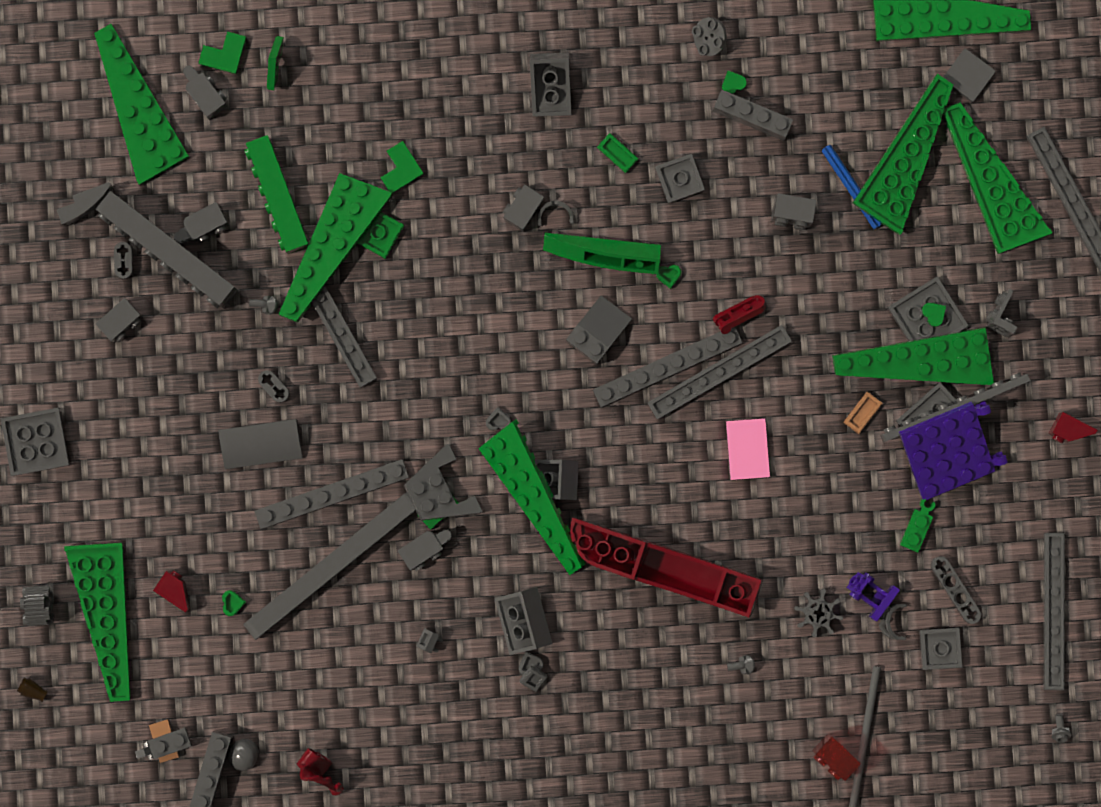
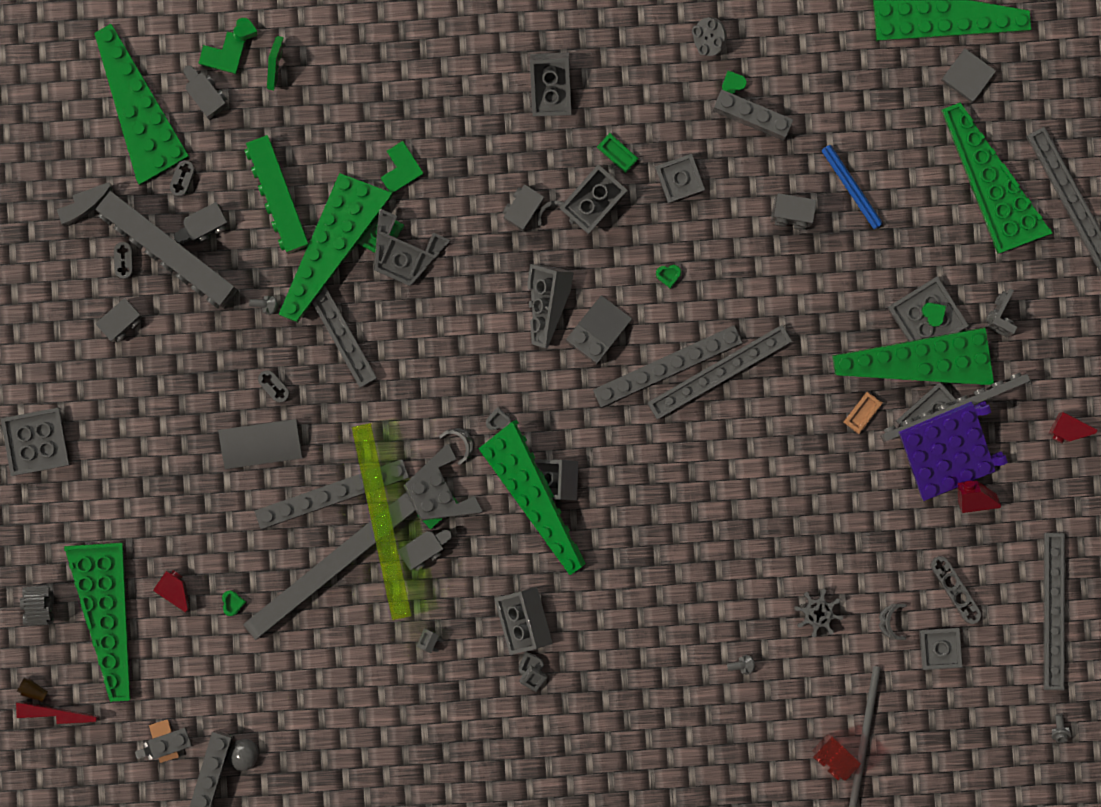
dark red piece [296,748,344,796] -> none
green slope [543,233,661,275] -> none
dark red slope [570,517,763,618] -> none
dark red plate [713,295,766,334] -> none
bright pink tile [726,419,770,480] -> none
dark purple tile [846,572,900,622] -> none
green wing [852,74,954,235] -> none
green plate [899,499,935,553] -> none
none -> dark red slope [16,701,99,724]
none -> dark grey beam [170,160,195,197]
none -> green tile [233,18,258,41]
none -> clear neon green plate [351,423,412,620]
none -> dark grey wing [374,209,450,286]
none -> dark grey helmet [438,428,474,465]
none -> dark grey wedge [527,264,574,348]
none -> dark grey slope [560,164,628,234]
none -> dark red slope [957,480,1001,513]

